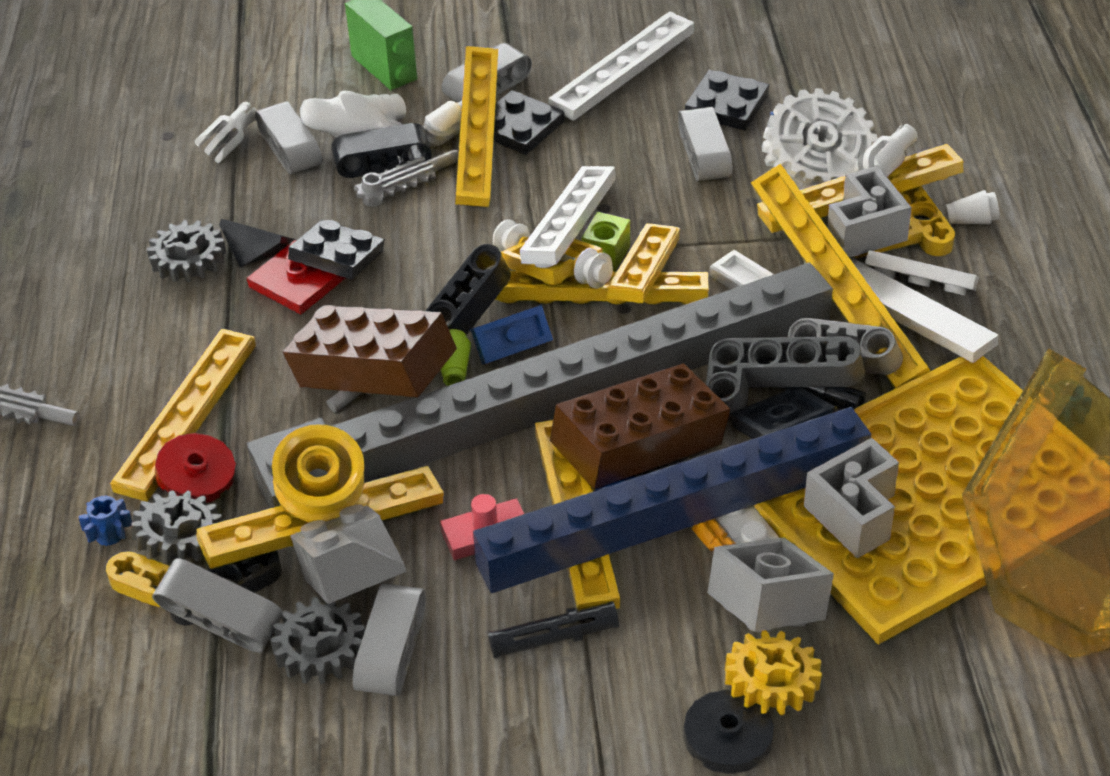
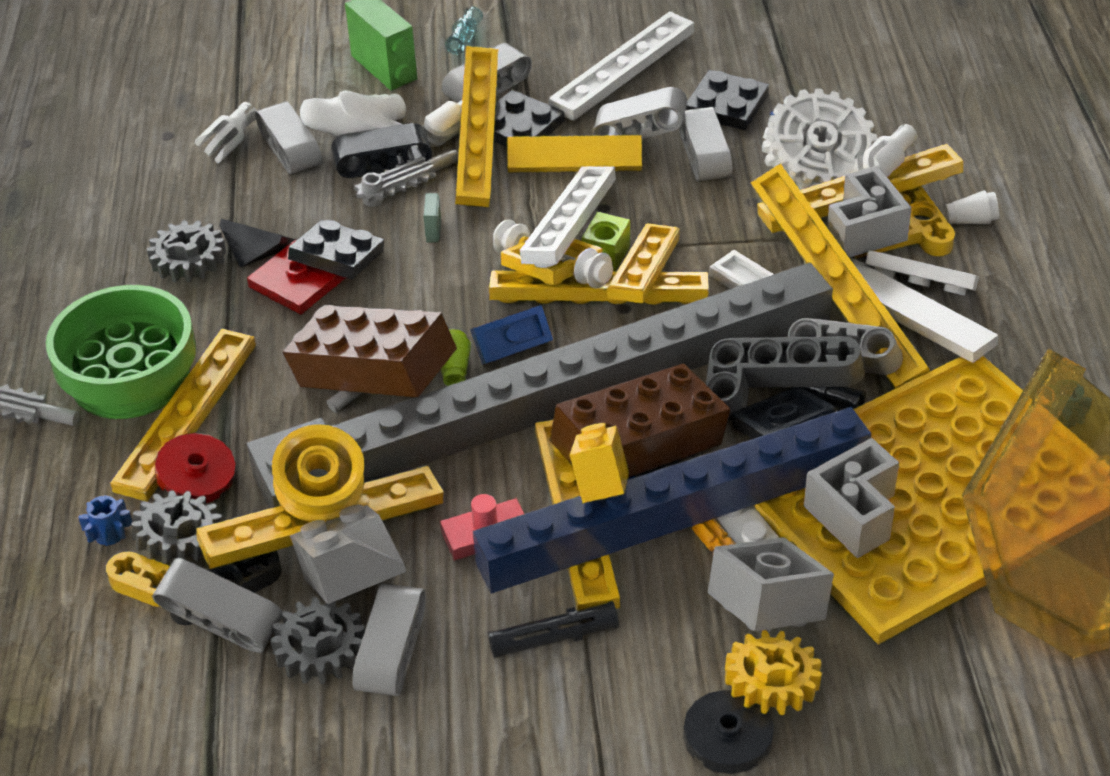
black beam [426,244,511,335] -> none
none -> bright green wheel [46,285,196,419]
none -> sand green tile [423,193,442,242]
none -> clear light blue pin [445,6,483,55]
none -> yellow tile [507,135,642,172]
none -> yellow brick [570,423,629,503]
none -> light grey beam [592,87,687,139]

